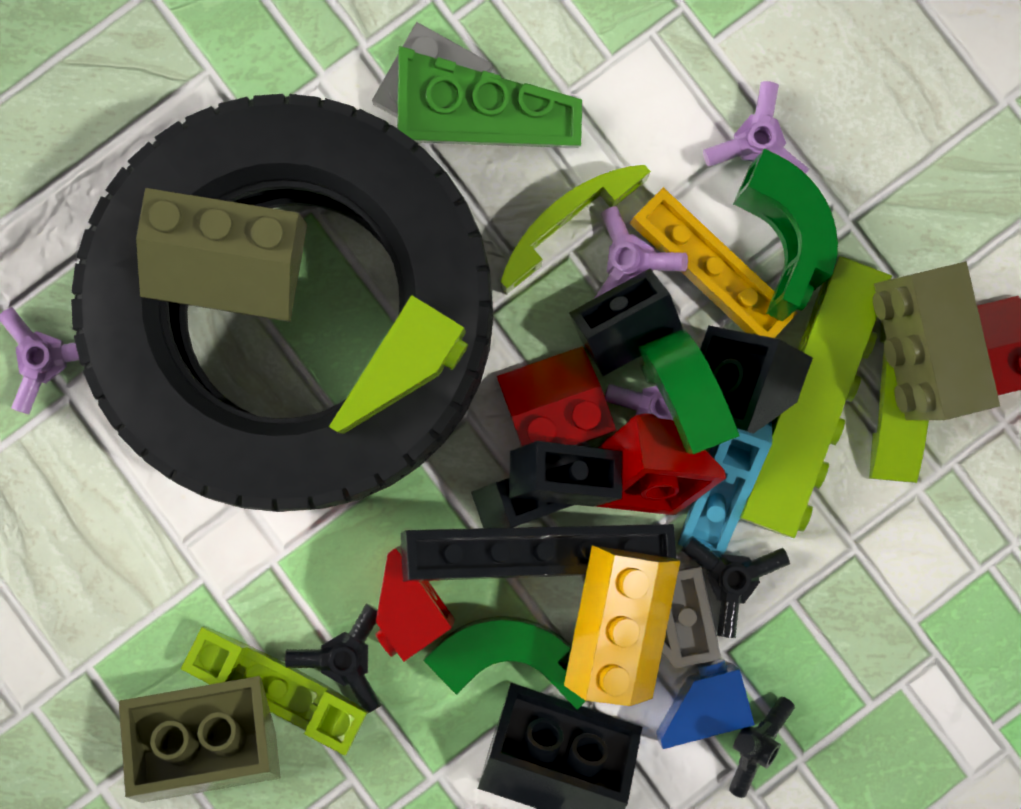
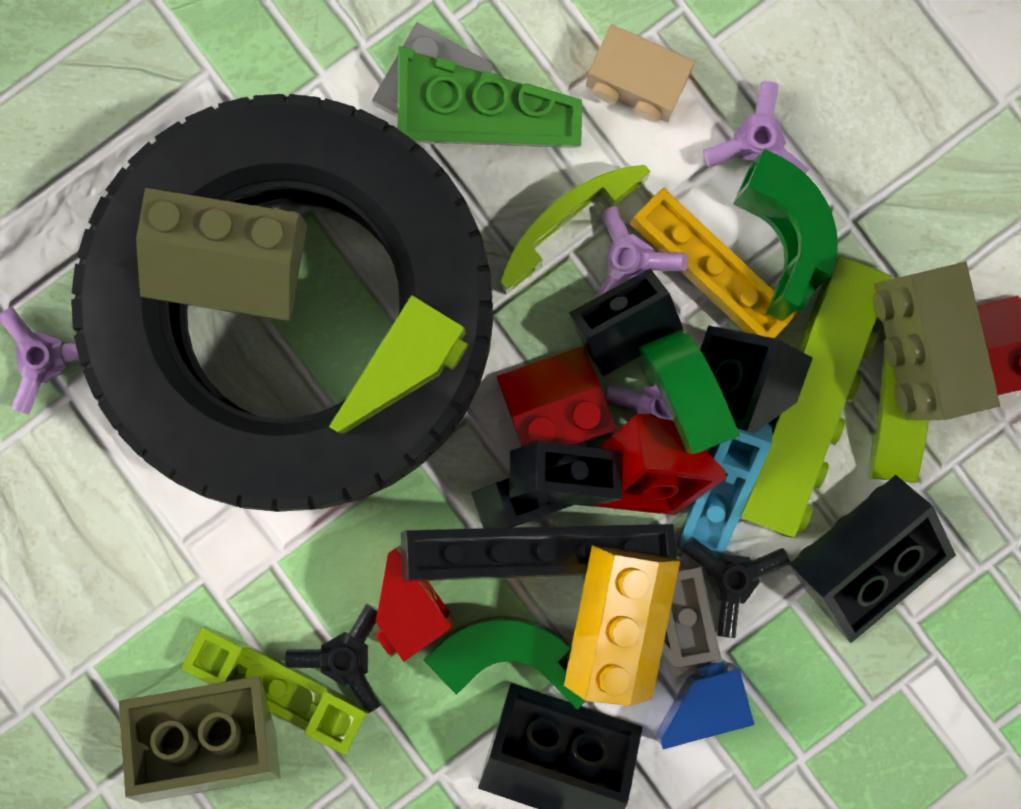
black piece [729,697,795,798] -> none
none -> tan brick [586,24,695,123]
none -> black slope [789,475,956,643]

